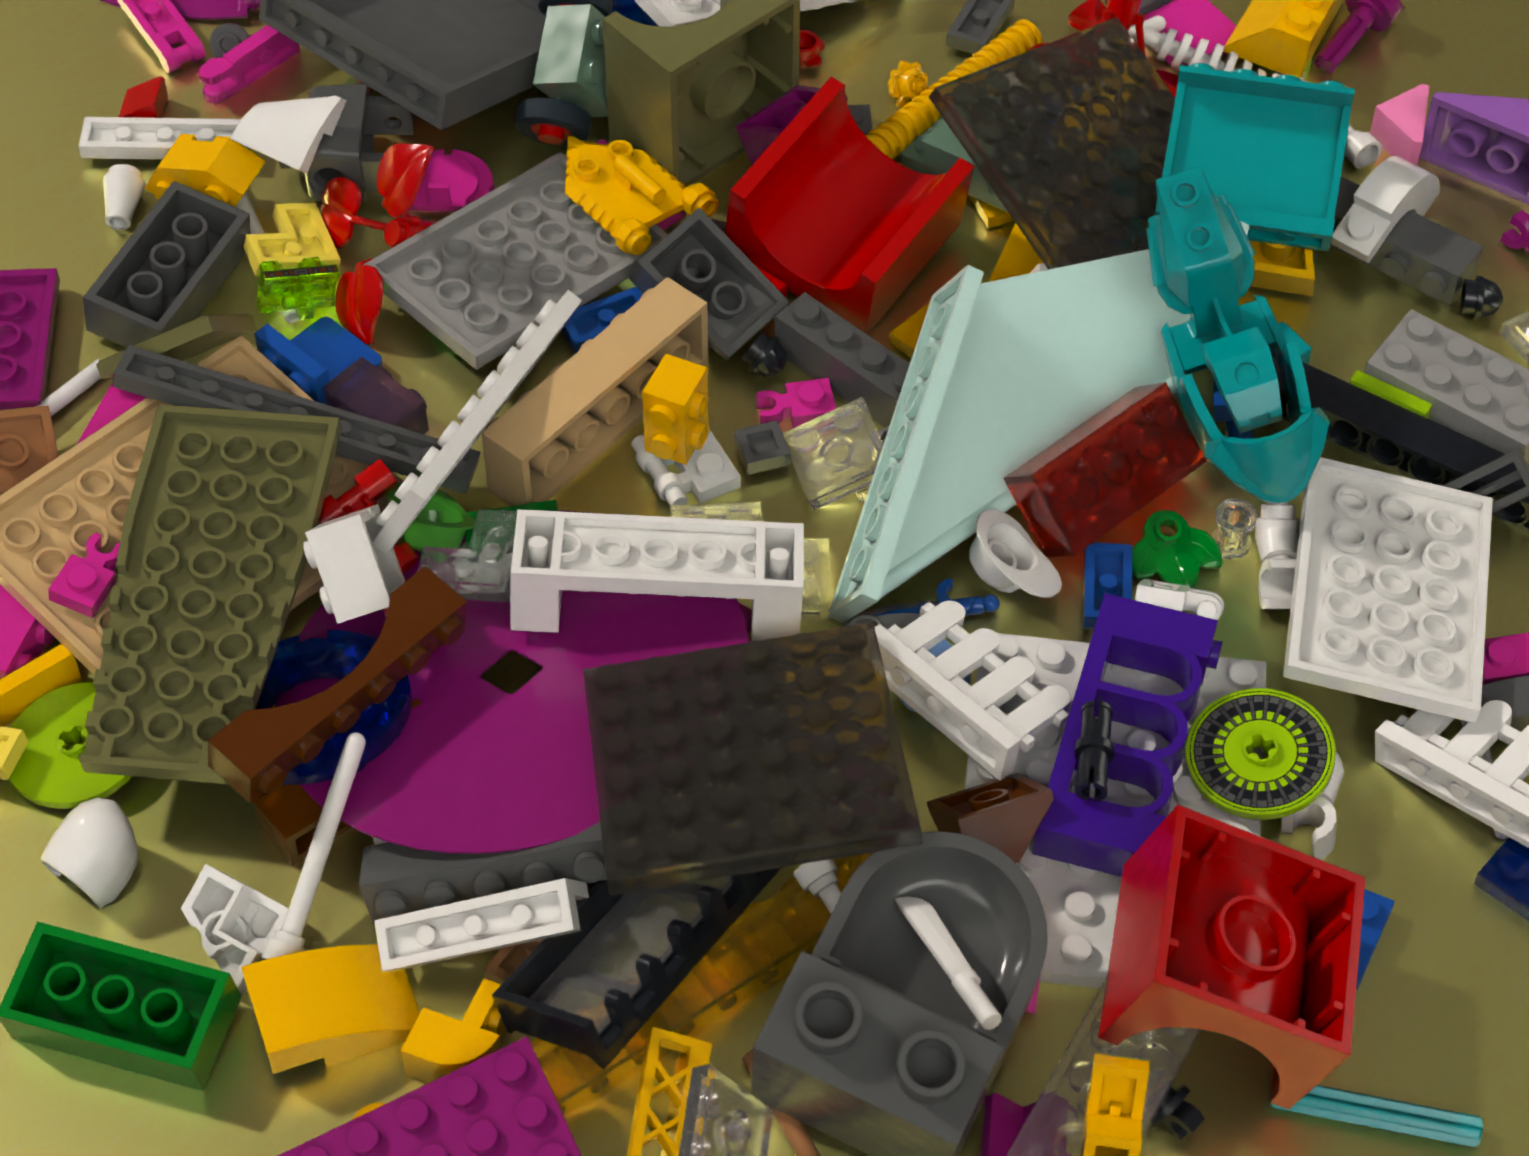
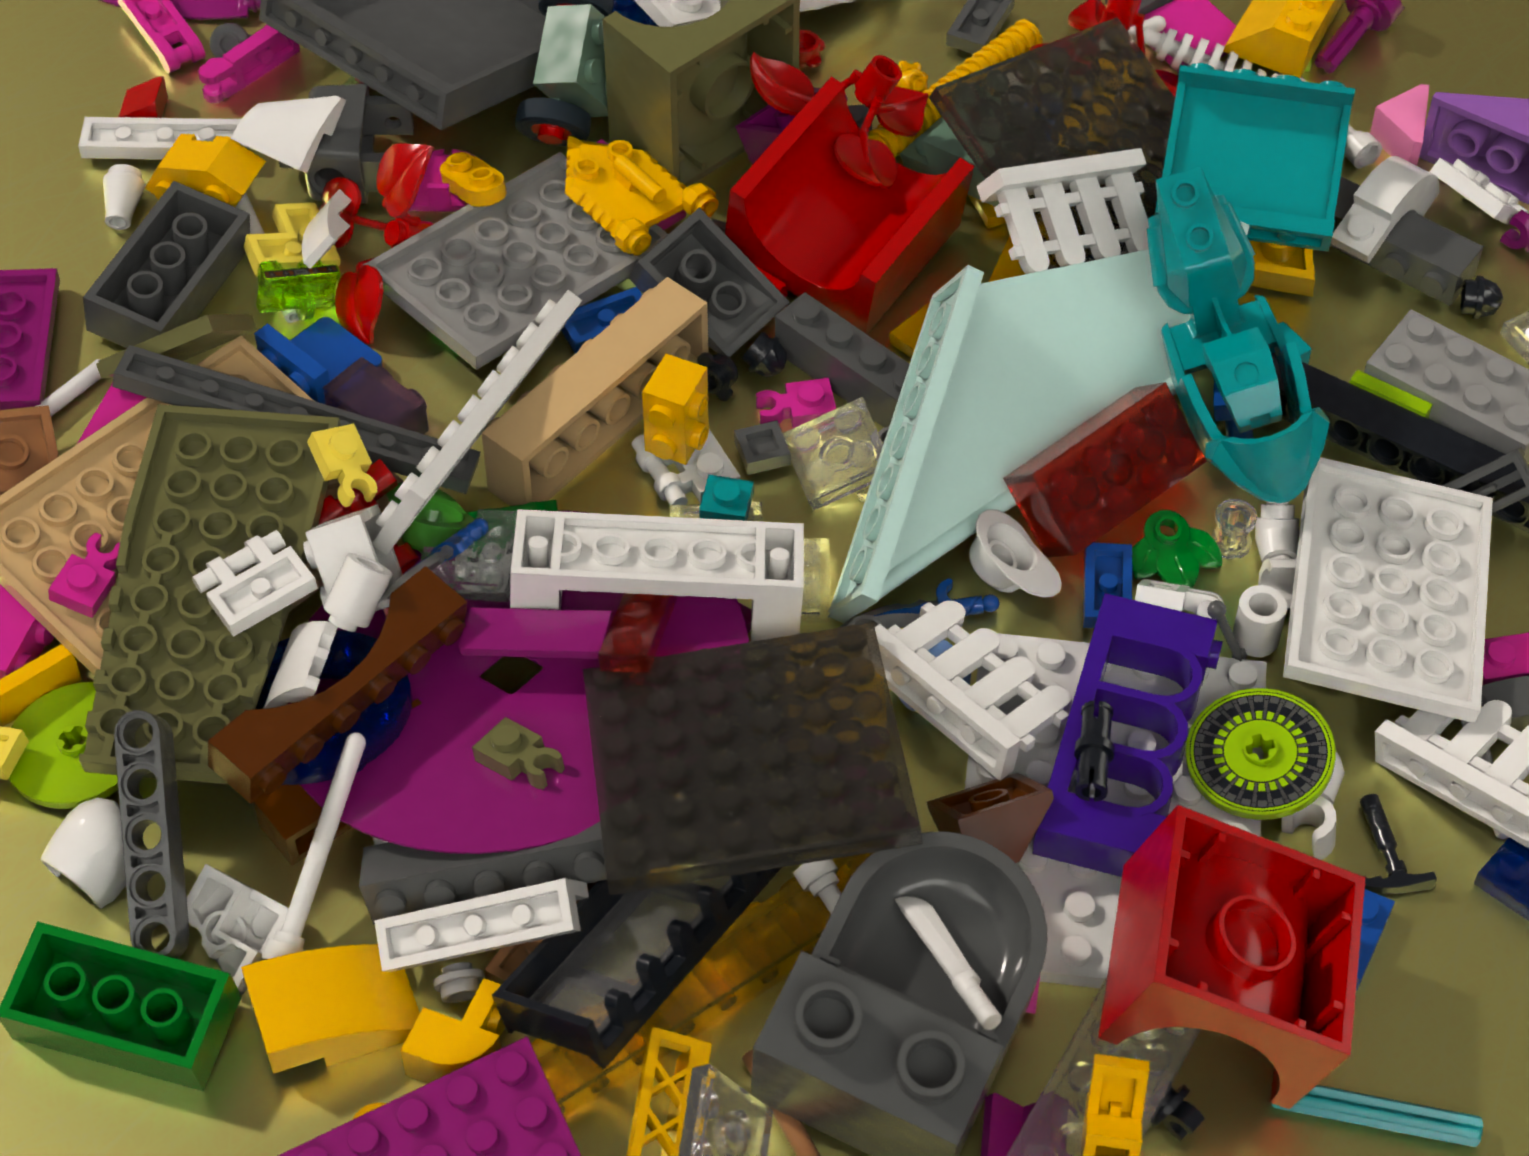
none -> dark grey beam [114,710,190,959]
none -> white plate [192,530,318,637]
none -> white slope [263,621,337,709]
none -> white slope [302,189,352,269]
none -> light yellow plate [307,423,377,507]
none -> white brick [323,553,393,632]
none -> piece [378,518,489,603]
none -> light grey plate [433,962,485,1003]
none -> yellow plate [440,152,507,207]
none -> magenta panel [458,608,619,659]
none -> olive plate [472,717,565,789]
none -> clear red plate [598,593,677,672]
none -> black plate [697,352,738,401]
none -> teal plate [699,475,754,521]
none -> red plant [750,52,928,189]
none -> white fence [976,148,1149,274]
none -> dark grey hinge [1207,600,1247,661]
none -> white brick [1233,585,1287,657]
none -> black piece [1360,794,1437,894]
none -> white plate [1430,158,1529,225]

